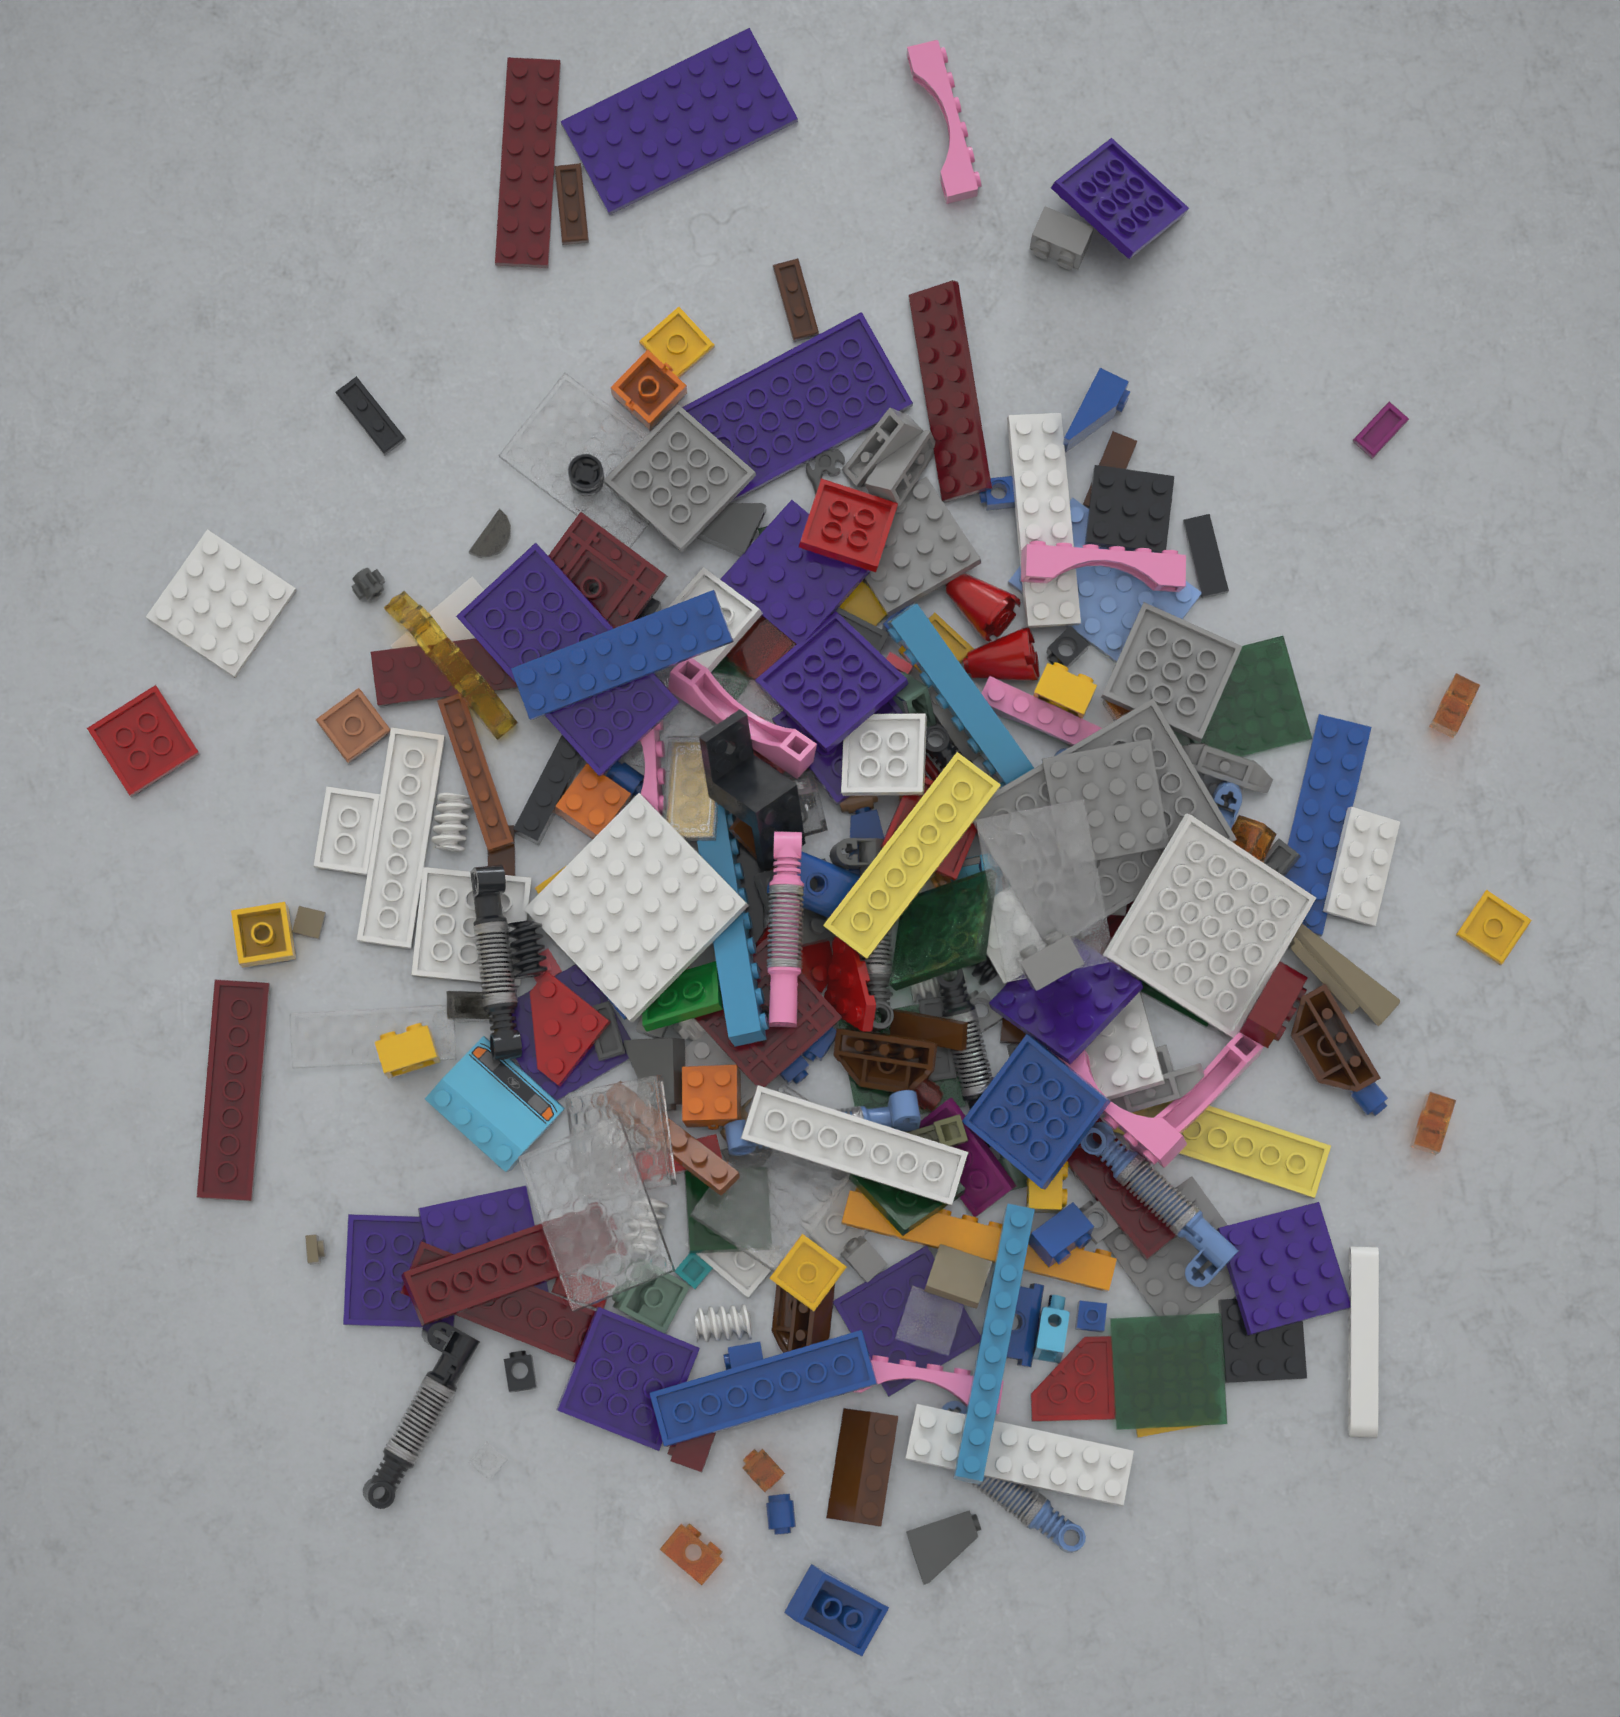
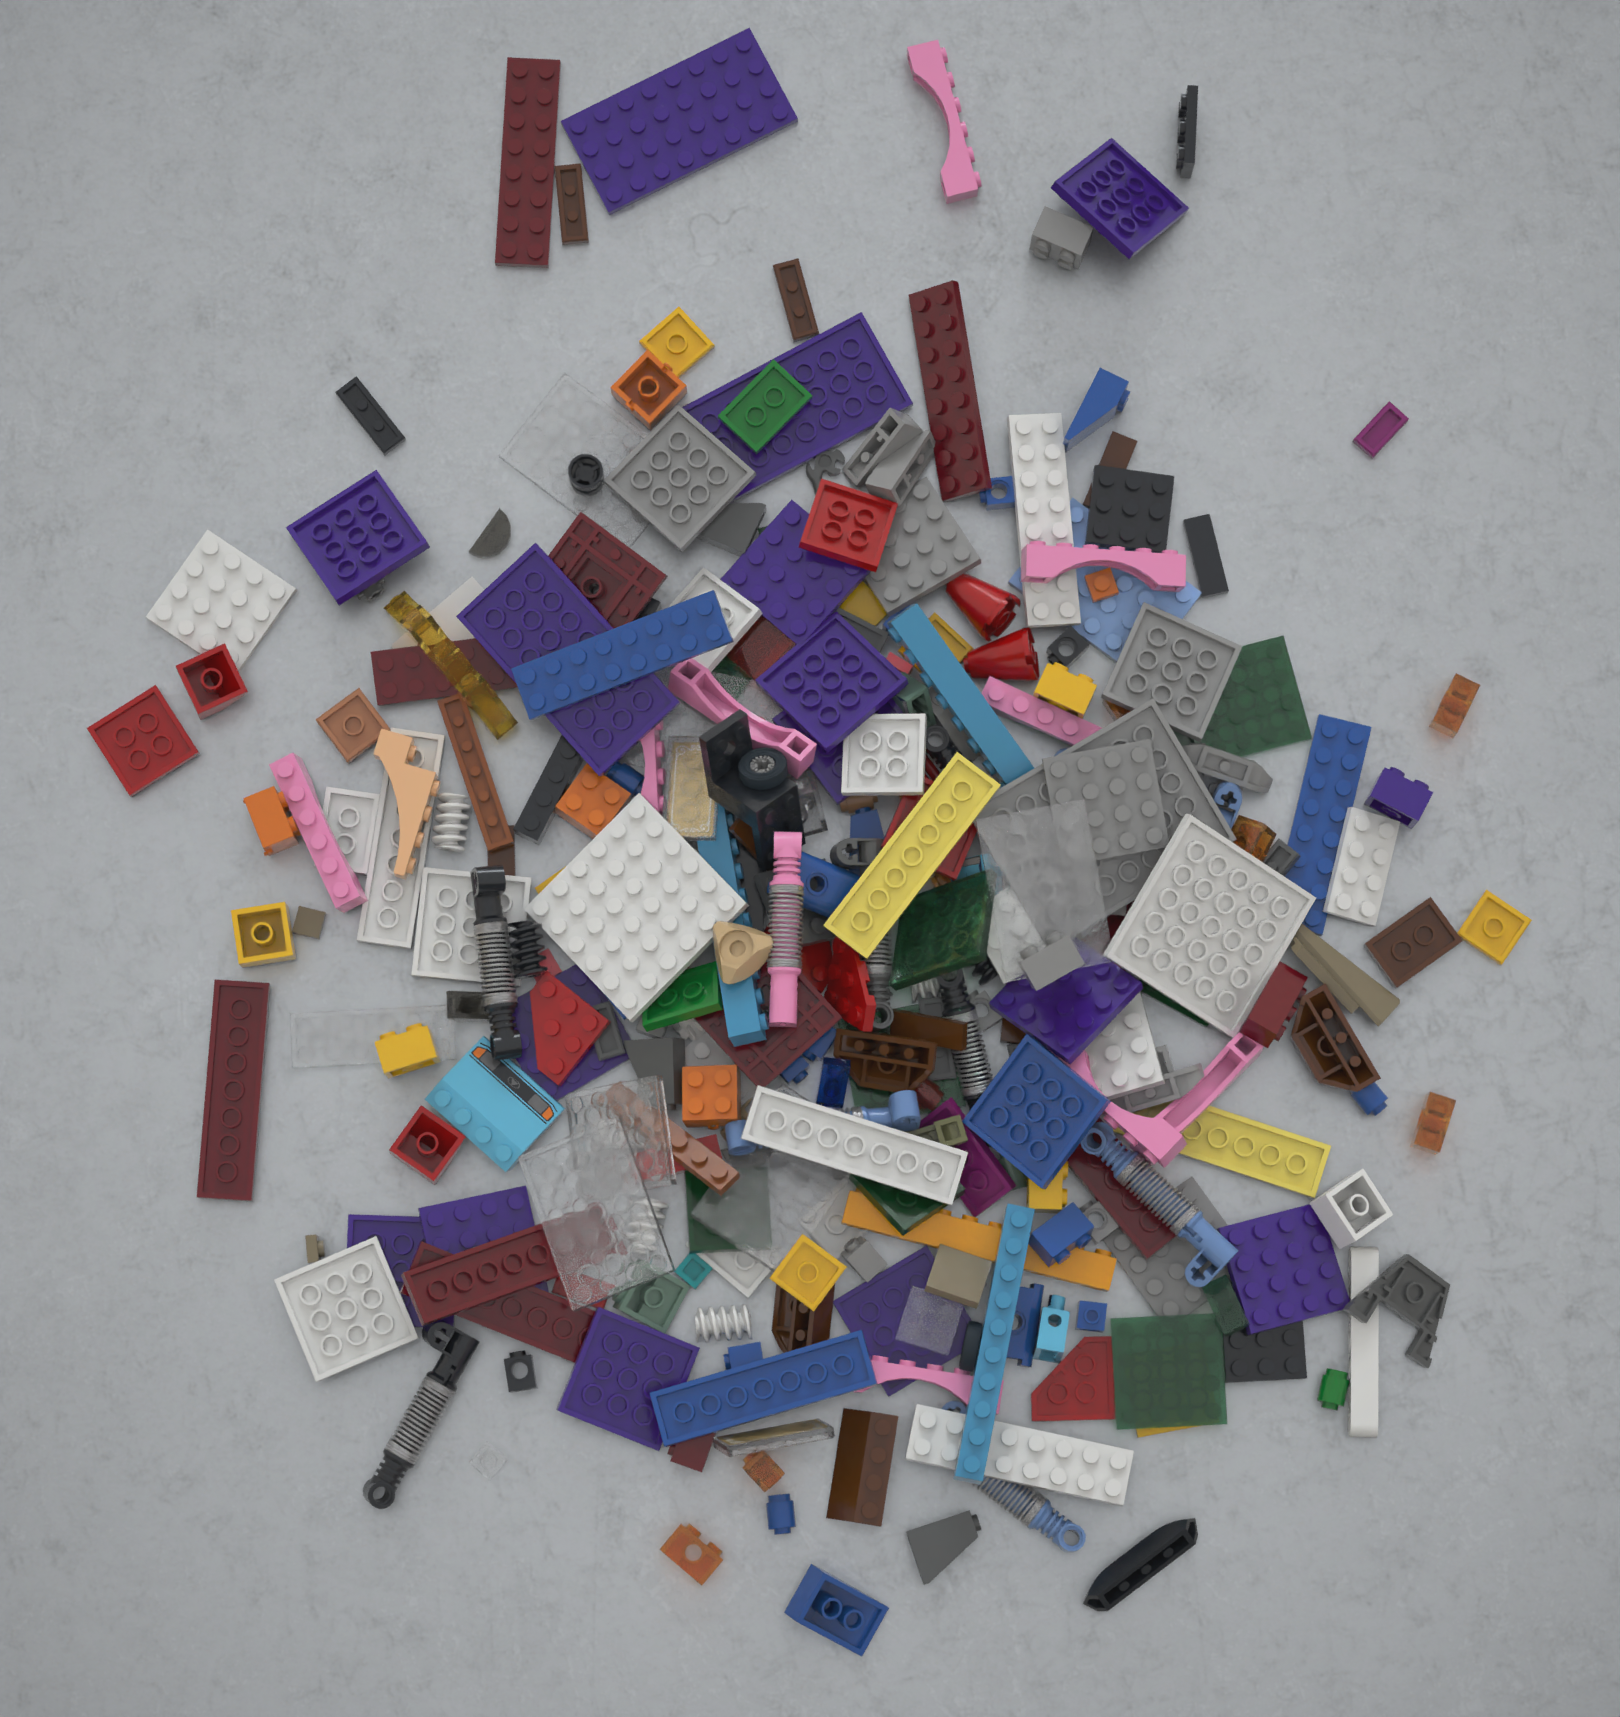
none -> red slope [176,643,248,720]
none -> orange brick [243,786,301,856]
none -> bright pink arch [269,753,368,913]
none -> white plate [274,1236,419,1382]
none -> dark purple plate [286,470,430,606]
none -> light nougat arch [373,729,441,880]
none -> red slope [389,1105,466,1185]
none -> tan hat [713,921,774,984]
none -> tile [713,1418,835,1457]
none -> green plate [718,359,812,455]
none -> black bush [738,747,788,790]
none -> clear blue plate [816,1057,851,1108]
none -> black bush [959,1321,982,1372]
none -> black brick [1083,1518,1198,1611]
none -> orange plate [1084,568,1119,603]
none -> black plate [1176,85,1198,179]
none -> clear green plate [1202,1274,1250,1337]
none -> white brick [1309,1169,1393,1250]
none -> green brick [1317,1368,1349,1411]
none -> dark grey wing [1343,1254,1450,1368]
none -> dark purple brick [1364,767,1433,829]
none -> reddish brown plate [1364,897,1463,989]

